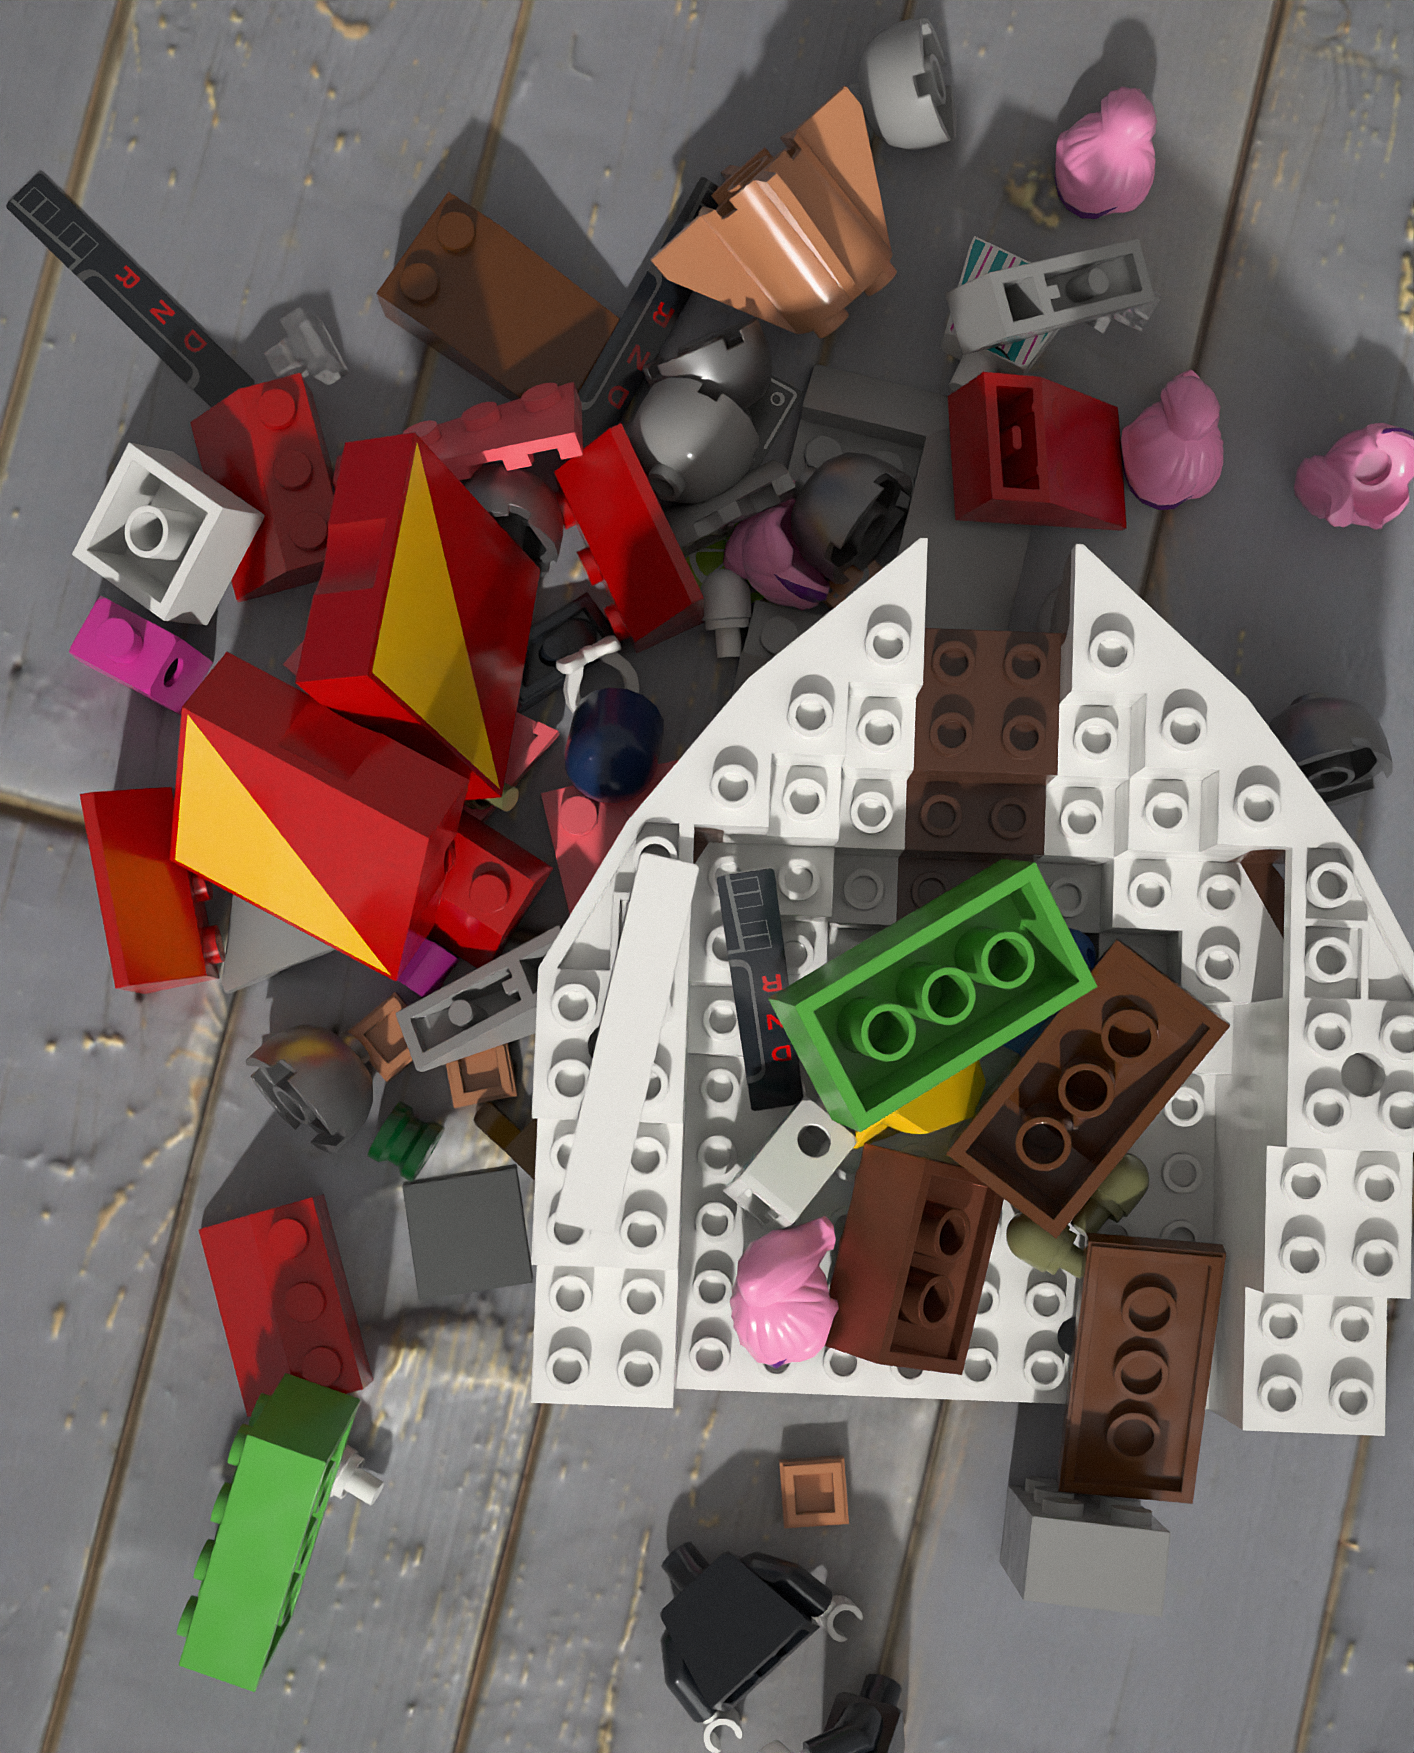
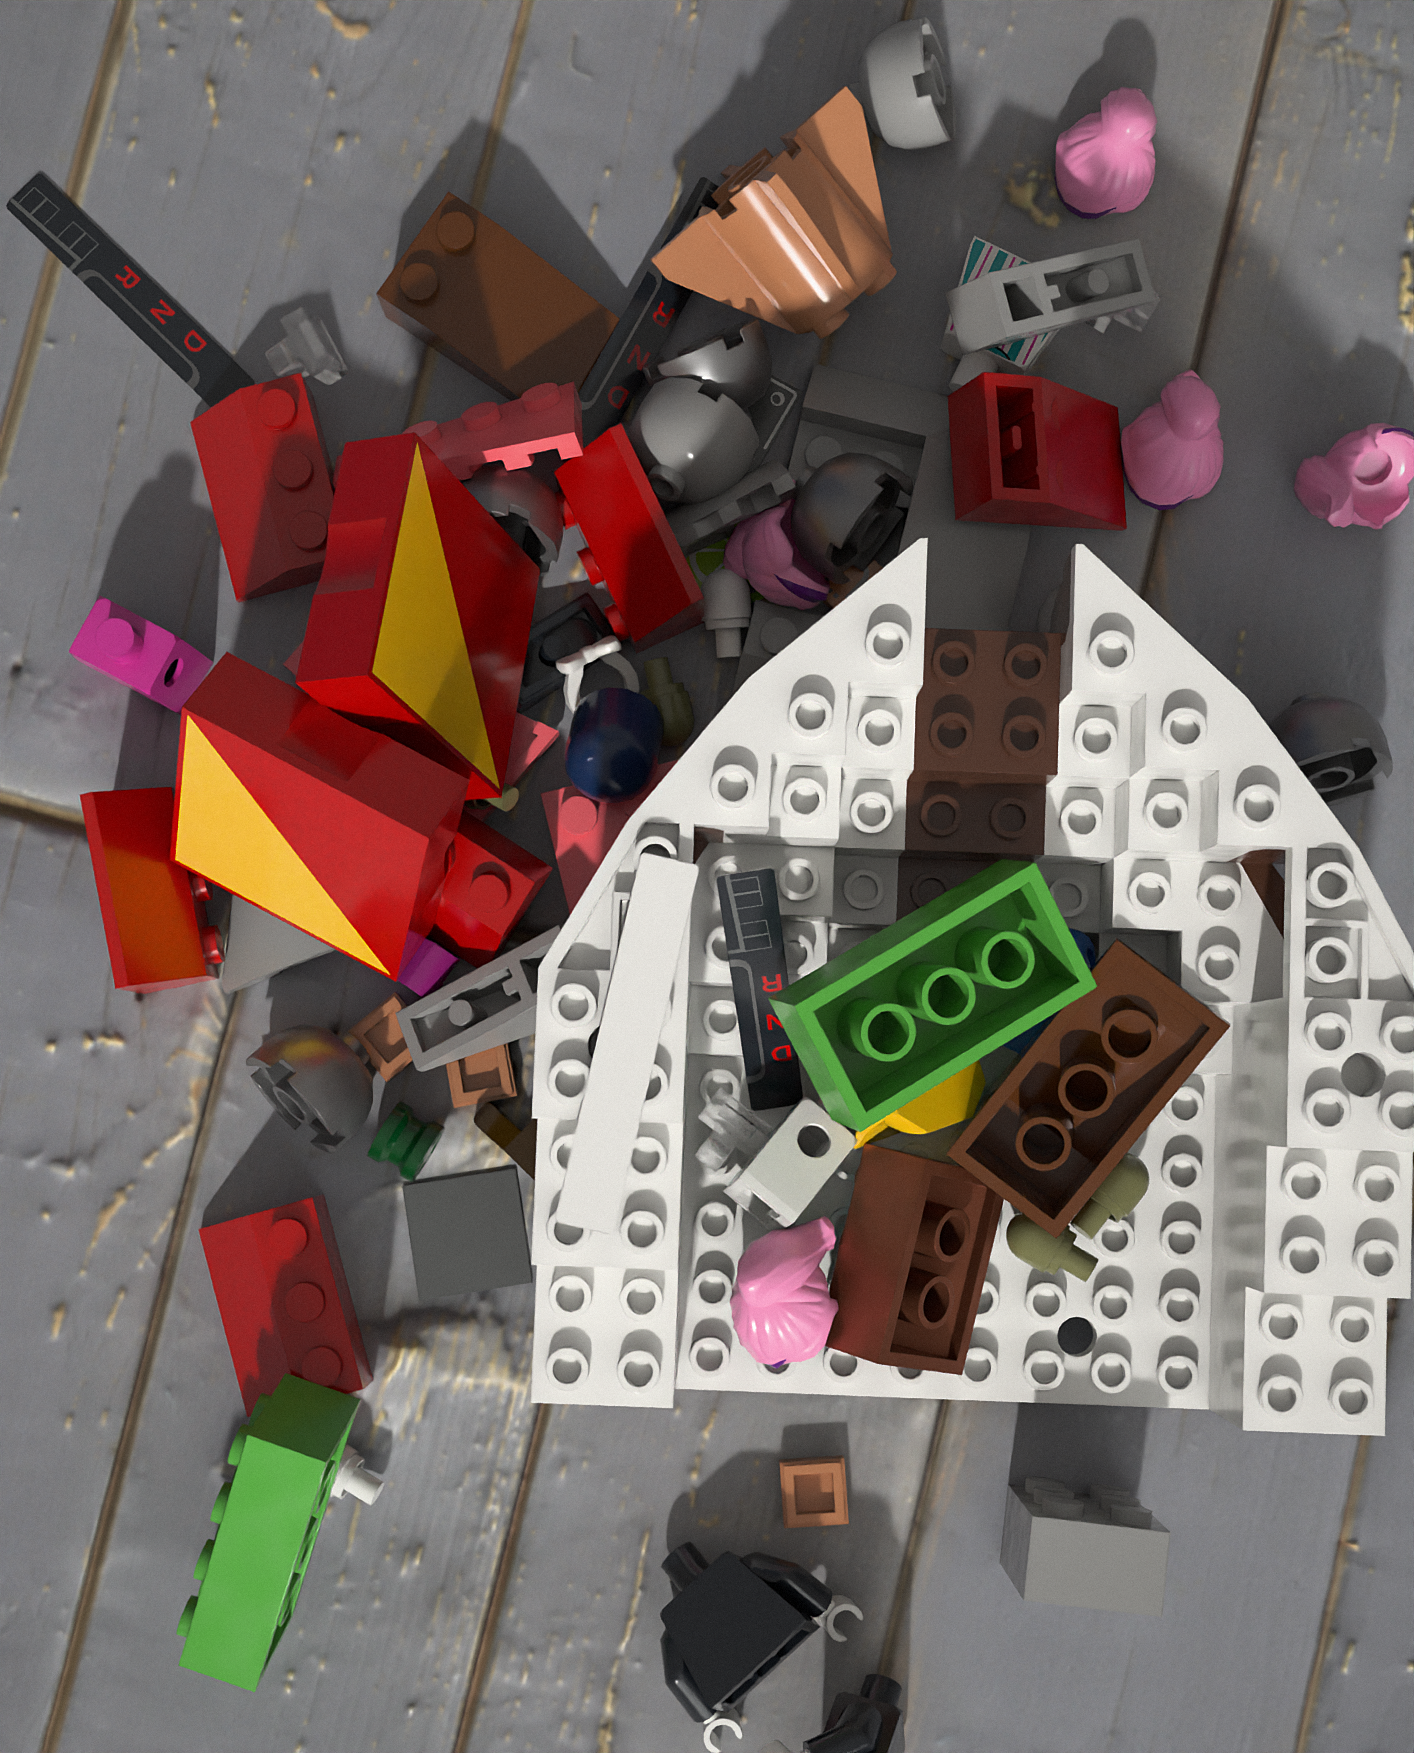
white brick [72,442,265,625] -> none
reddish brown tile [1056,1232,1226,1504] -> none
none -> olive cylinder [640,657,695,747]
none -> clear tile [694,1088,773,1172]

